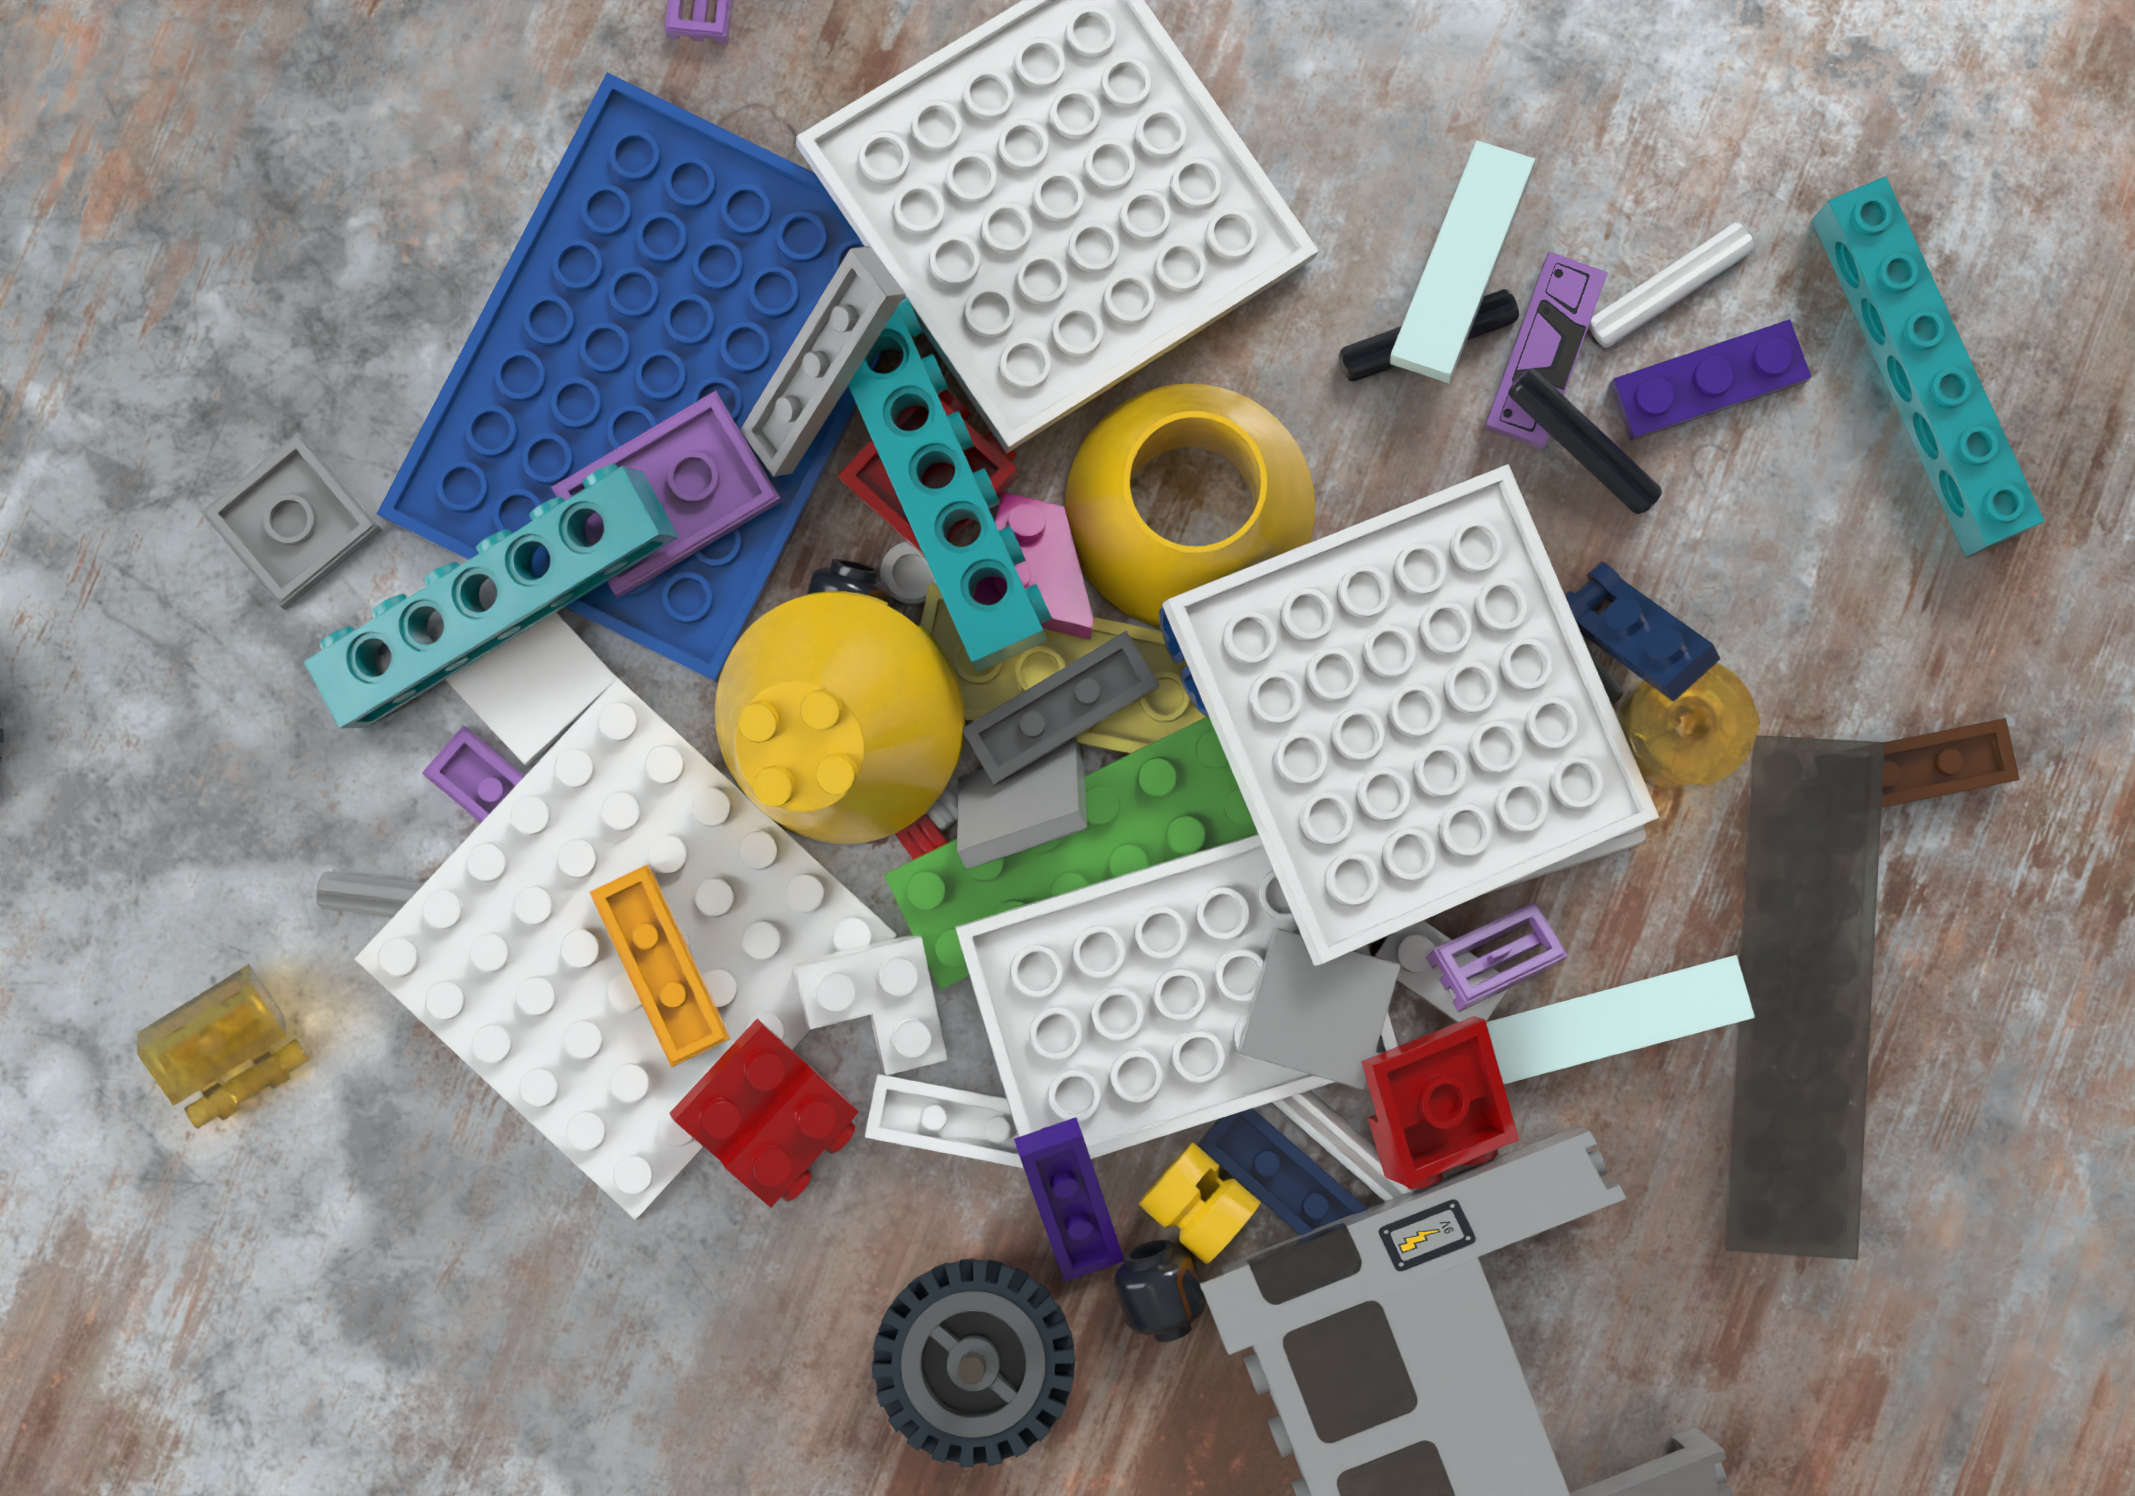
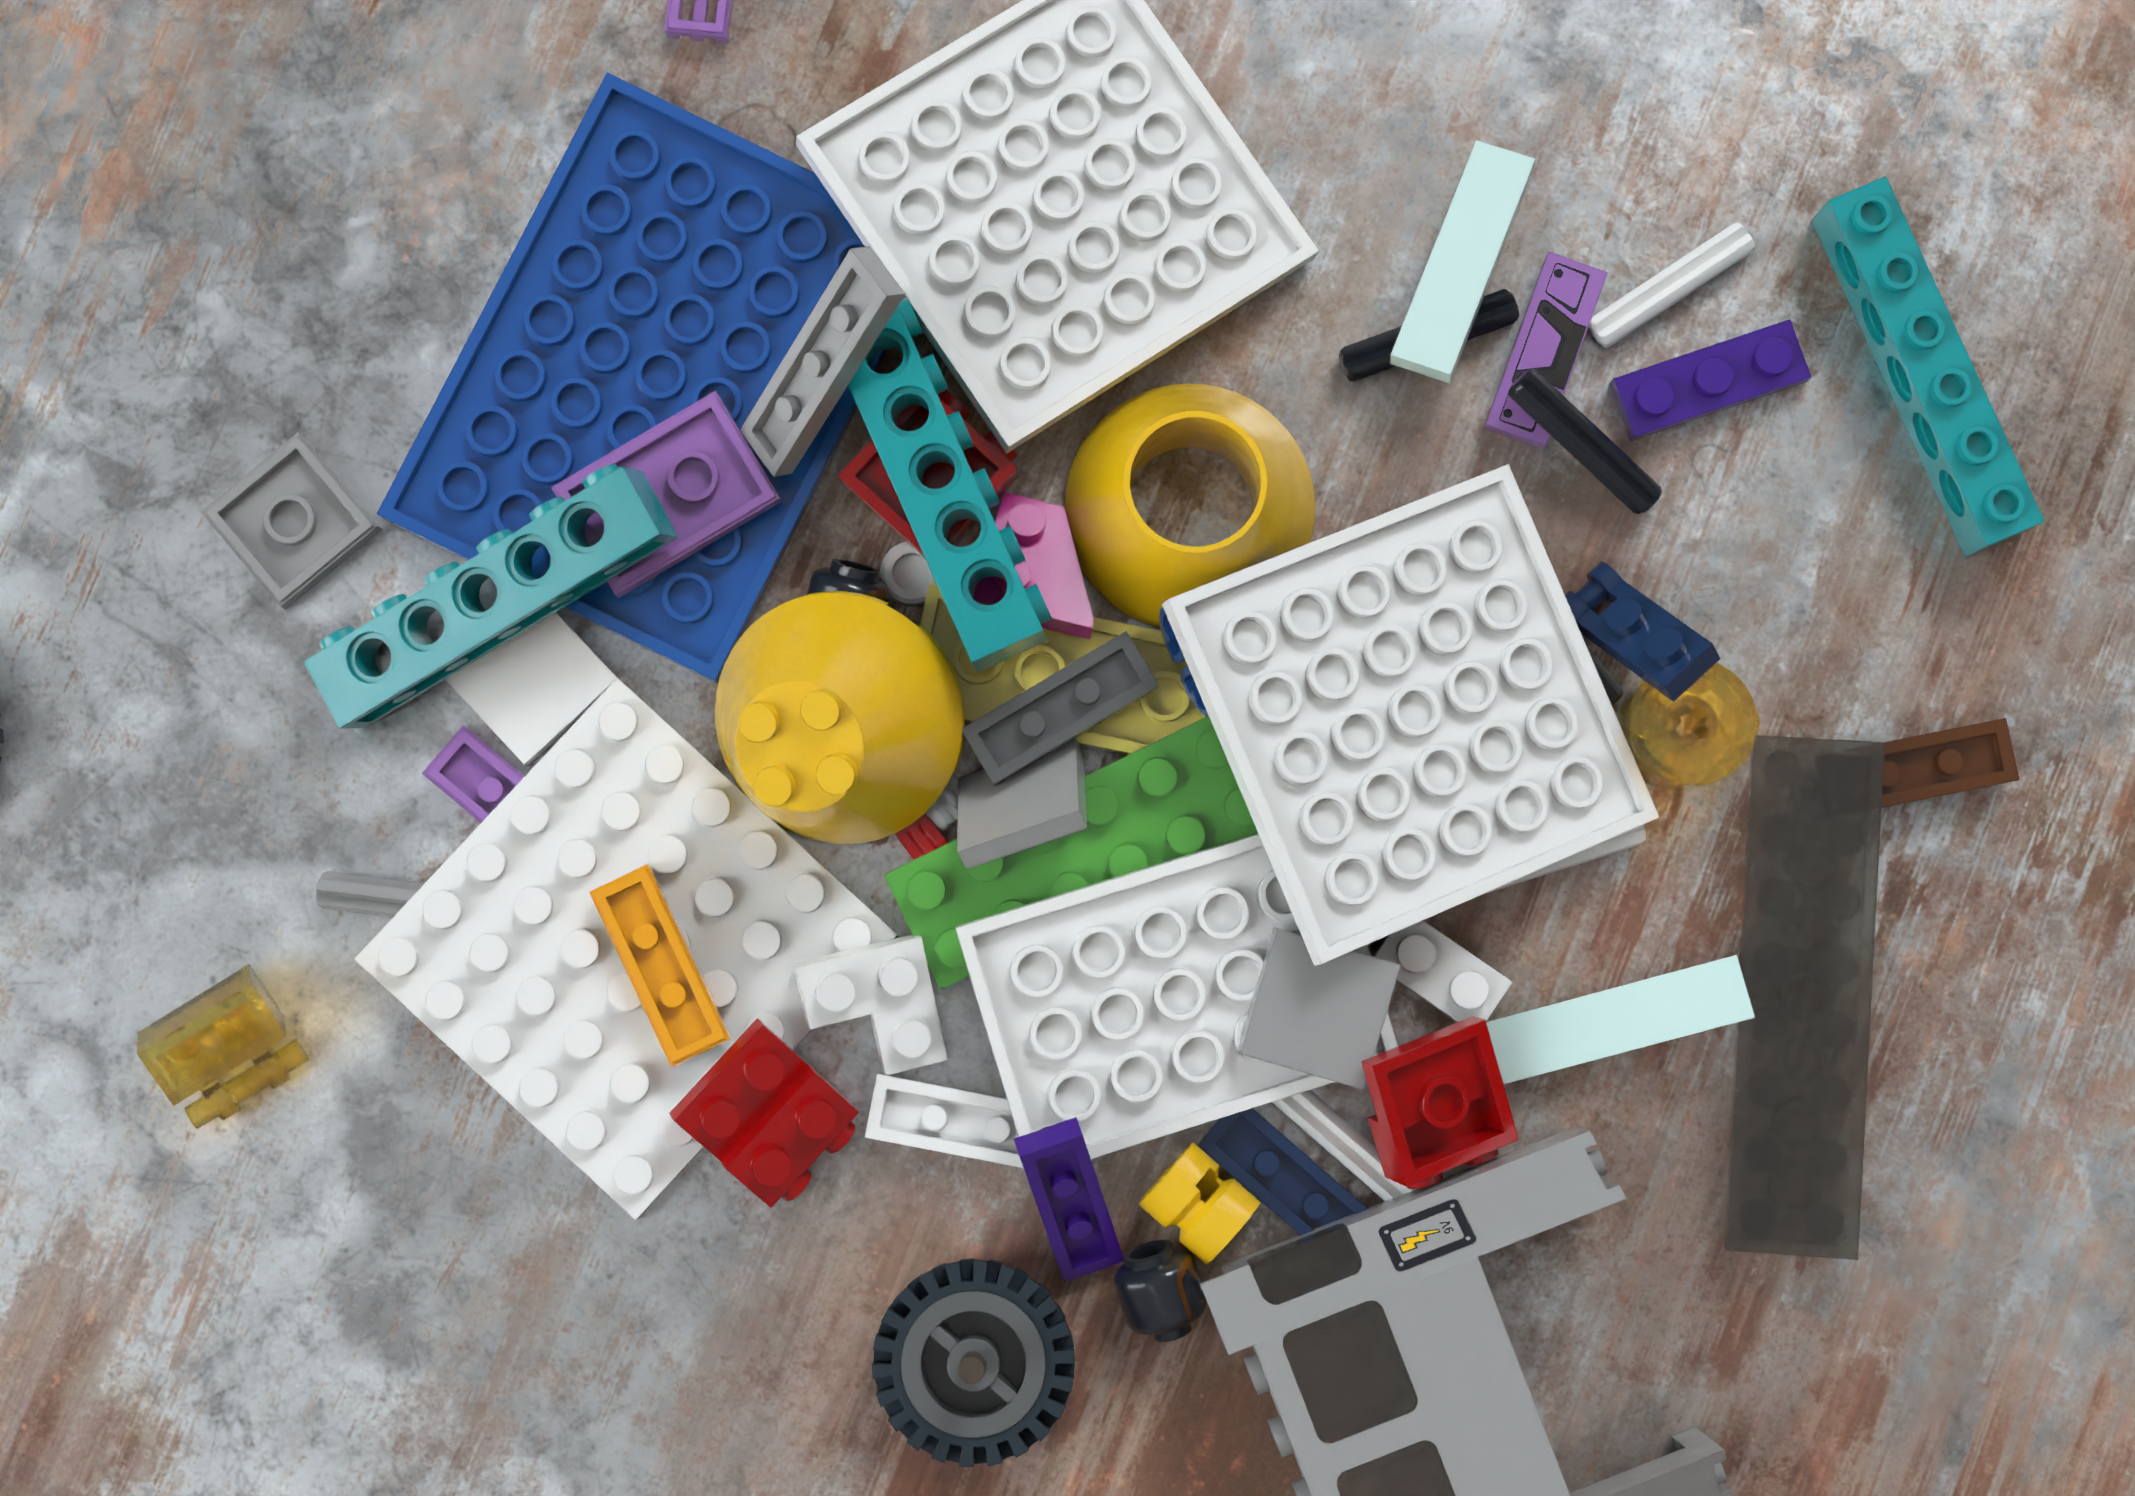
medium lavender tile [1426,902,1568,1012] -> none

